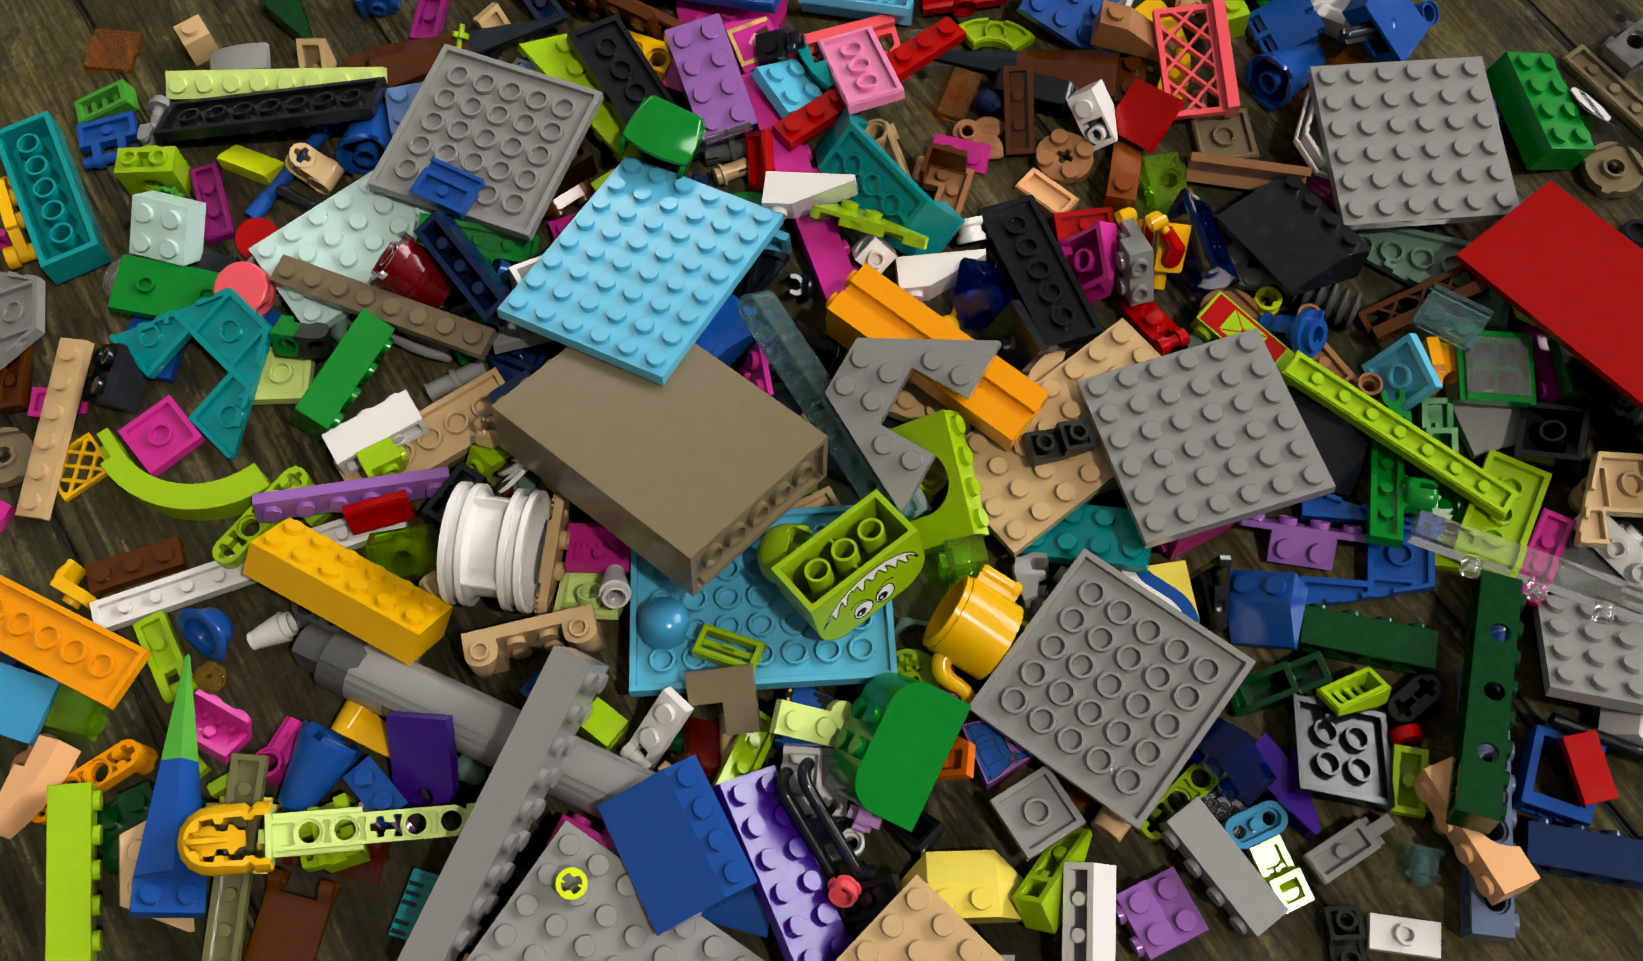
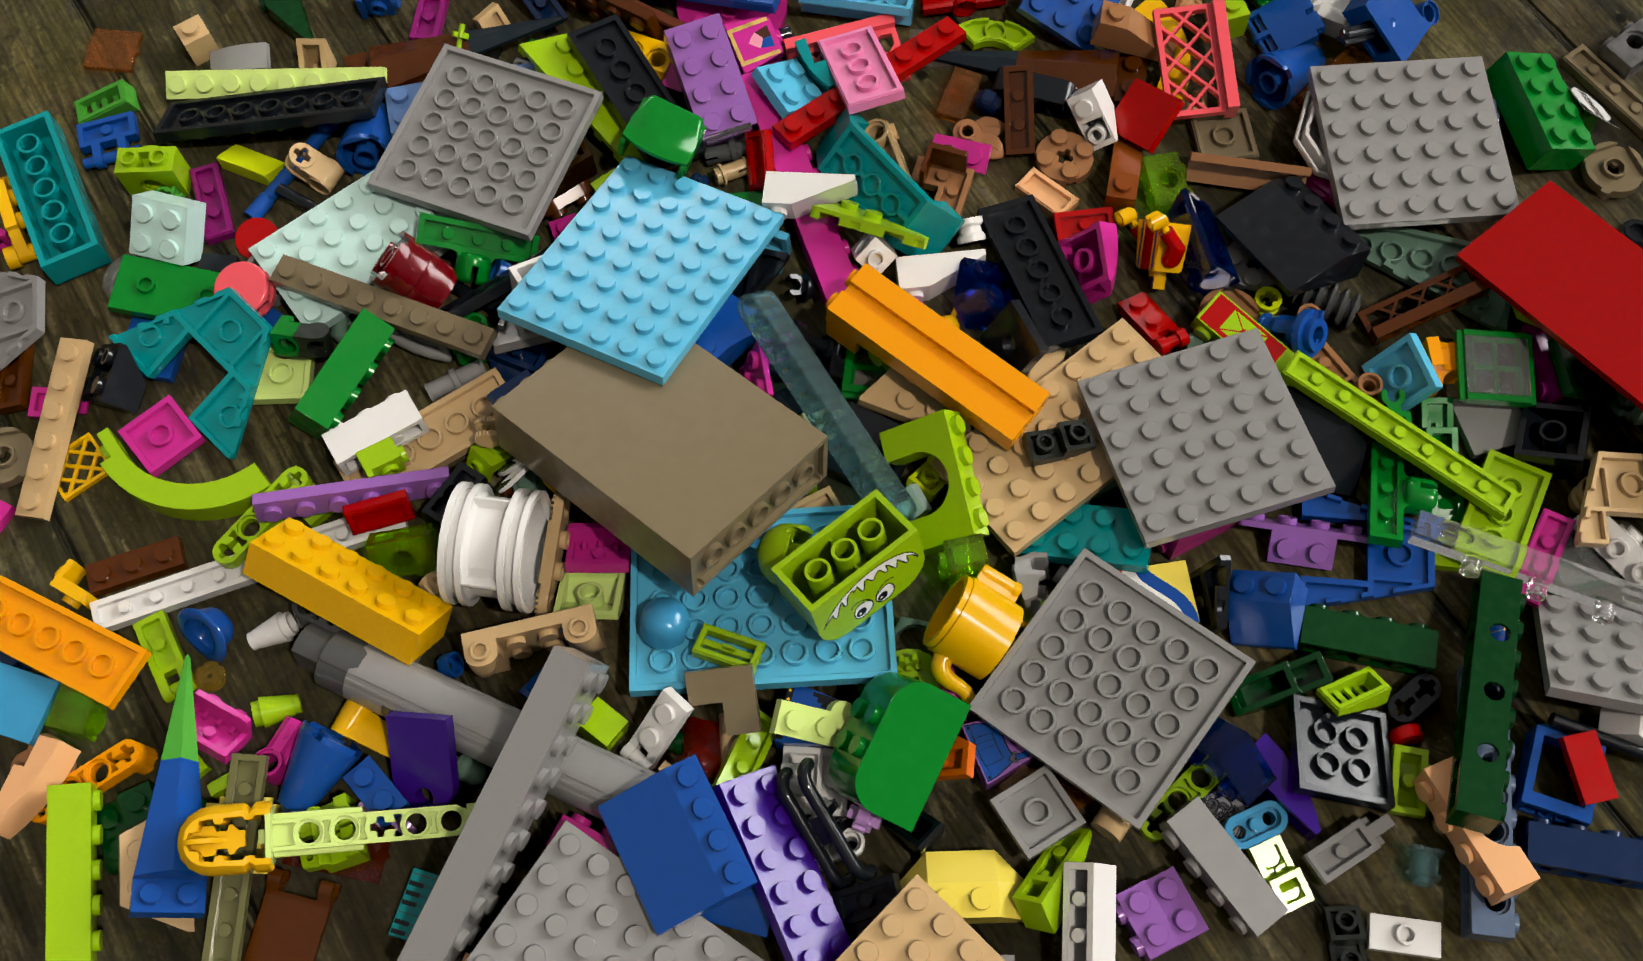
light grey hinge [137,95,170,146] -> none
blue plate [409,157,486,219] -> none
dark blue brick [414,211,512,327] -> none
neon yellow bush [555,867,588,900] -> none
white cone [599,564,632,609] -> none
black plate [755,29,806,66] -> none
light grey wing [825,337,1002,513] -> none
coral plate [827,875,862,908] -> none
light grey plate [1116,218,1154,306] -> none
clear light blue plate [1412,283,1494,353] -> none
none -> lime cone [250,694,303,729]
none -> blue hinge [436,651,464,678]

